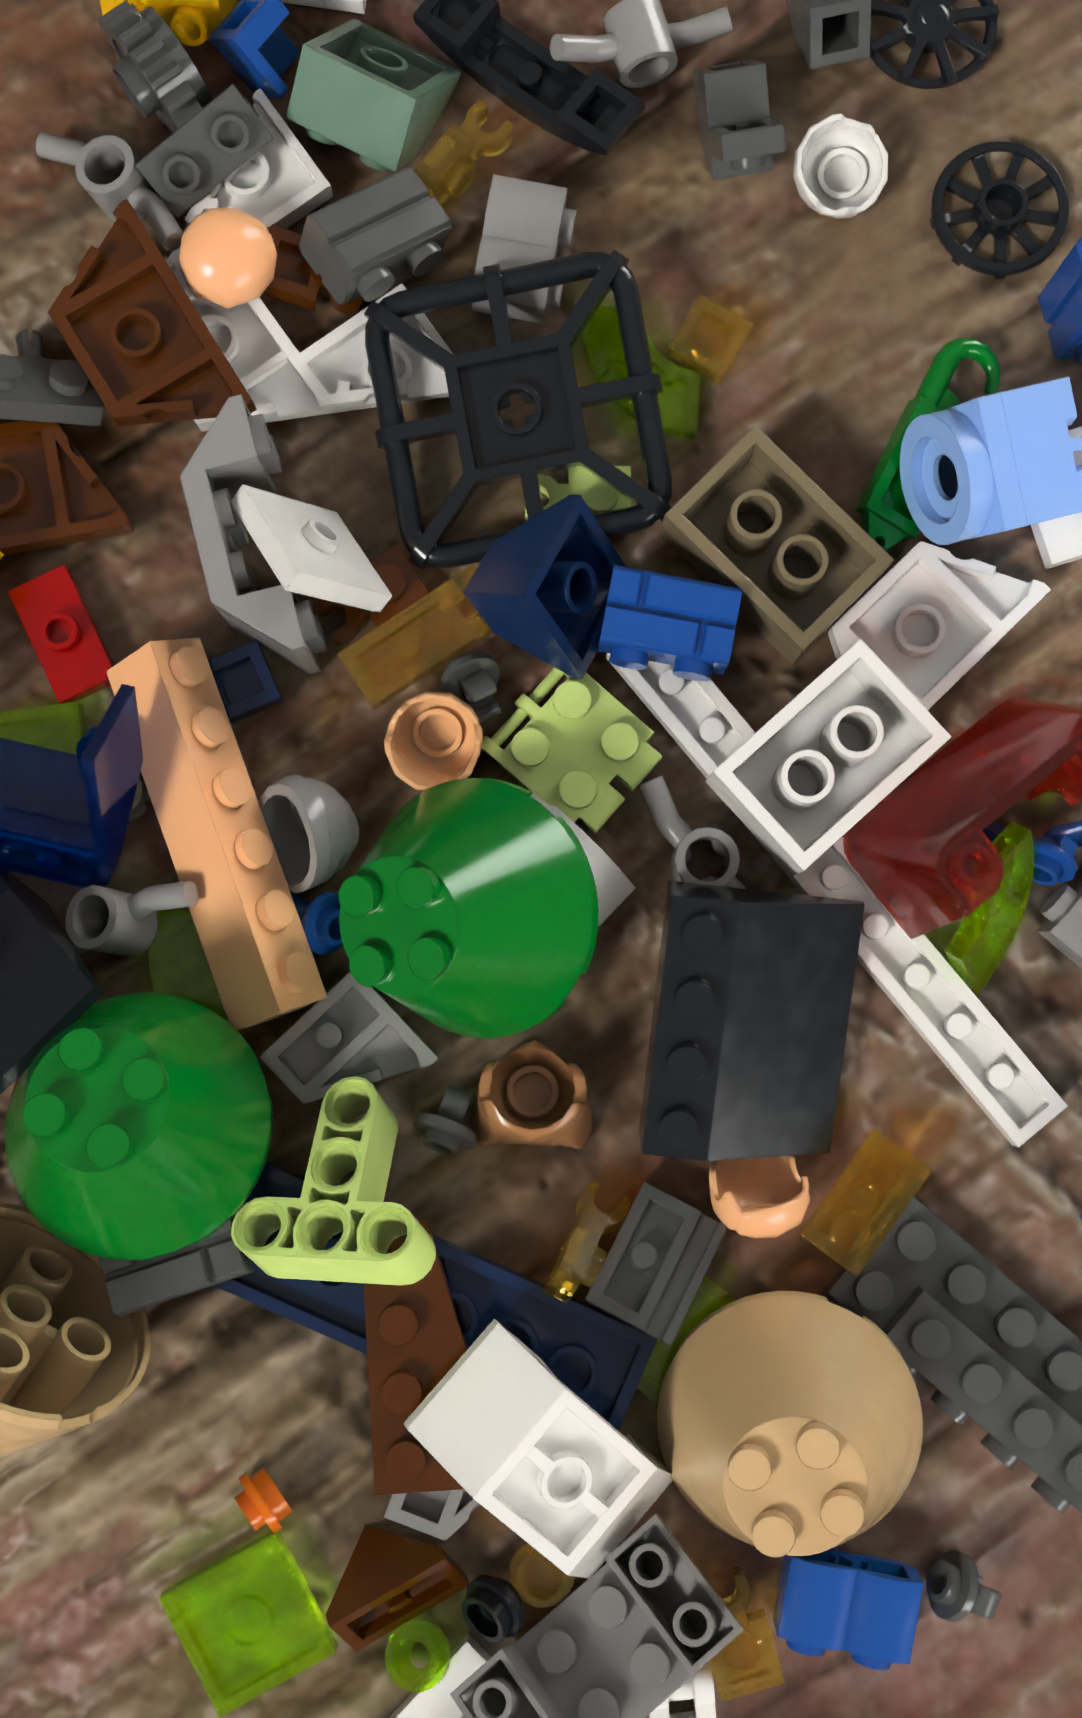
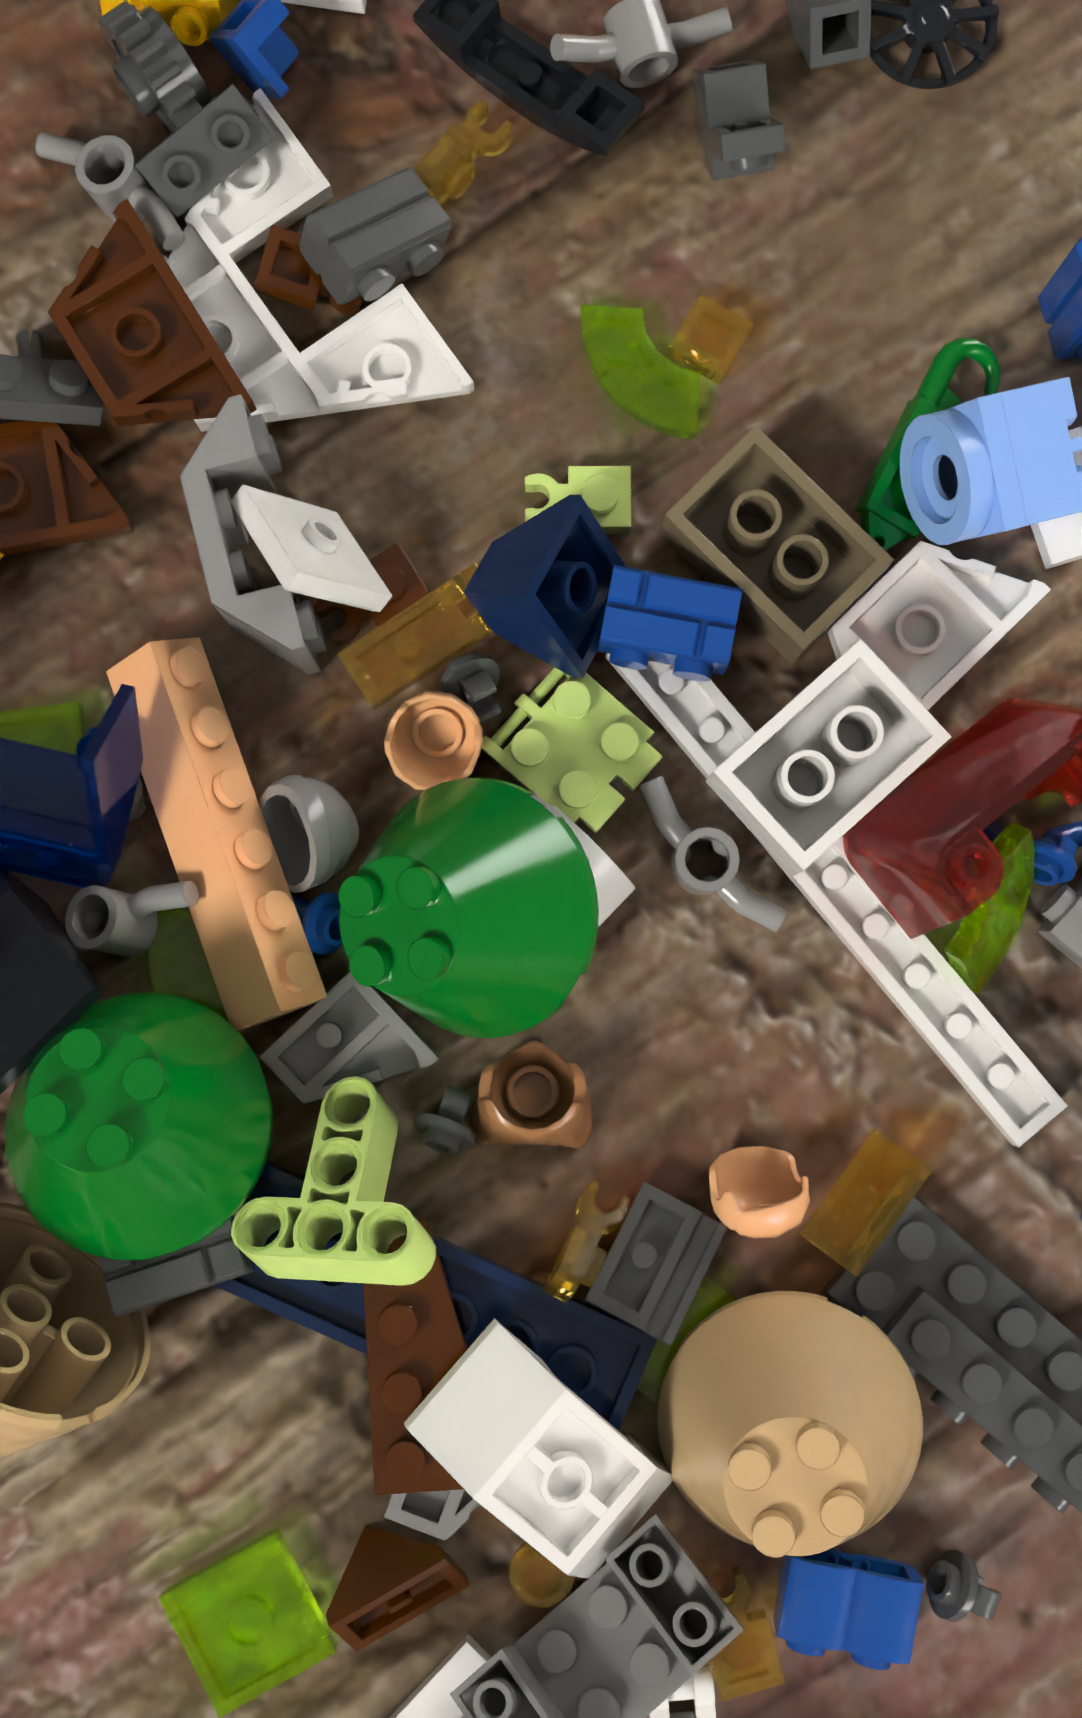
red plate [7,565,114,706] -> none
light nougat hair [179,207,277,309] -> none
dark blue plate [208,640,284,724] -> none
orange plate [234,1467,293,1534] -> none
sand green slope [286,18,461,172] -> none
black plate [364,250,672,569] -> none
clear neon green plate [385,1620,451,1693] -> none
black plate [461,1575,525,1643] -> none
light grey brick [471,174,577,324] -> none
black slope [639,881,865,1161] -> none
white hair [793,113,888,219] -> none
black wheel [930,141,1069,279] -> none

